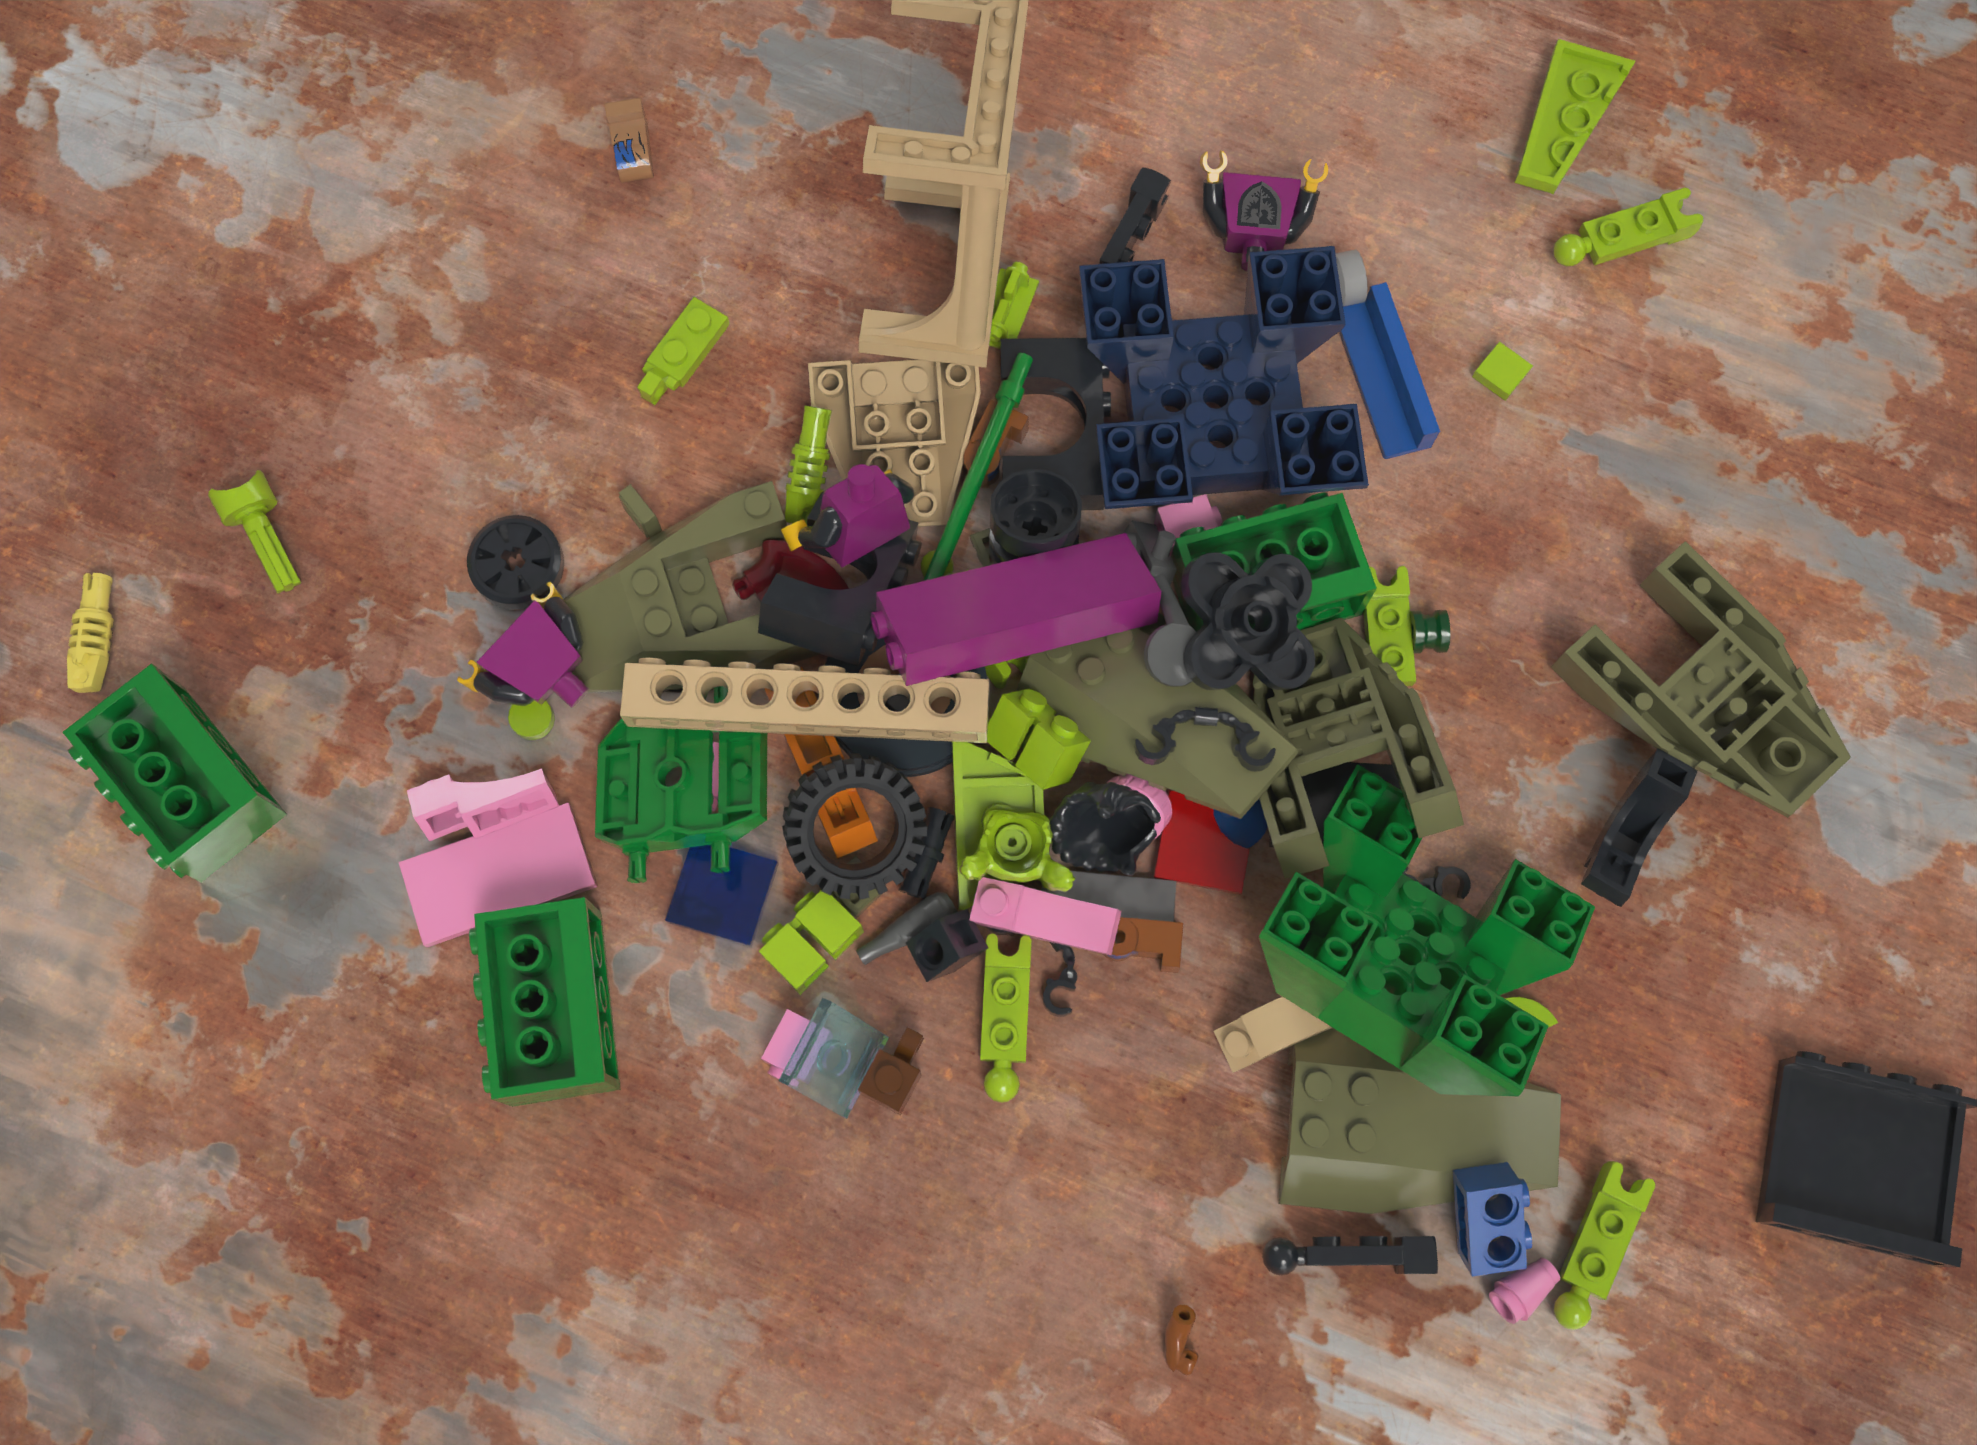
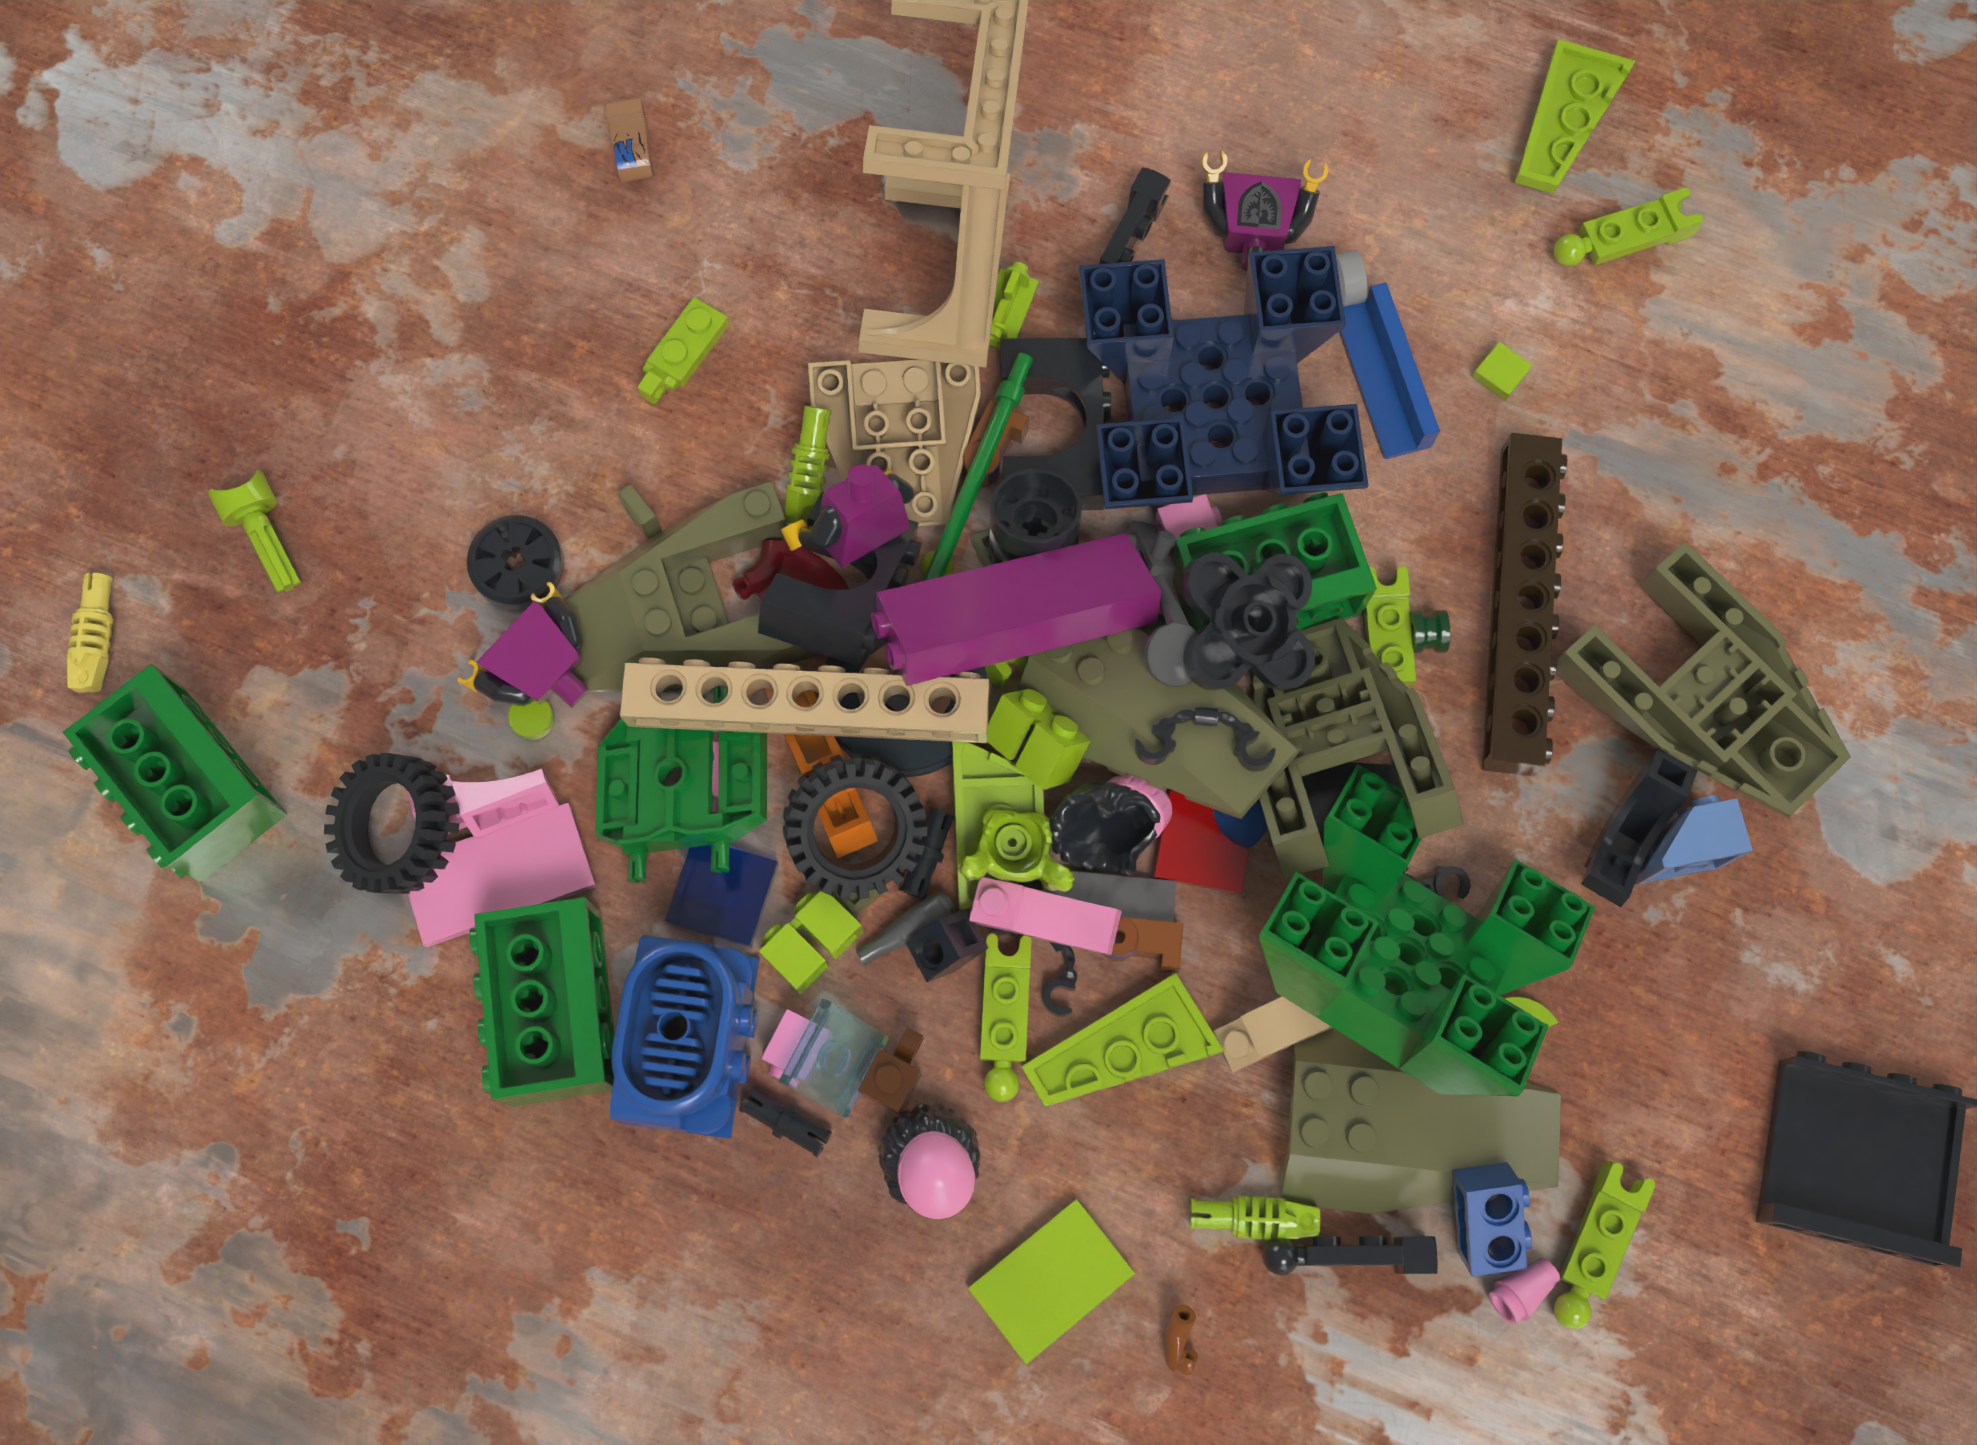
none -> black tyre [324,753,460,894]
none -> blue brick [610,935,760,1139]
none -> black pin [739,1085,832,1157]
none -> hair [878,1103,980,1219]
none -> lime tile [968,1199,1135,1365]
none -> lime wing [1021,973,1224,1108]
none -> lime hinge [1190,1195,1321,1240]
none -> dark brown brick [1482,433,1568,776]
none -> medium blue slope [1636,795,1753,885]

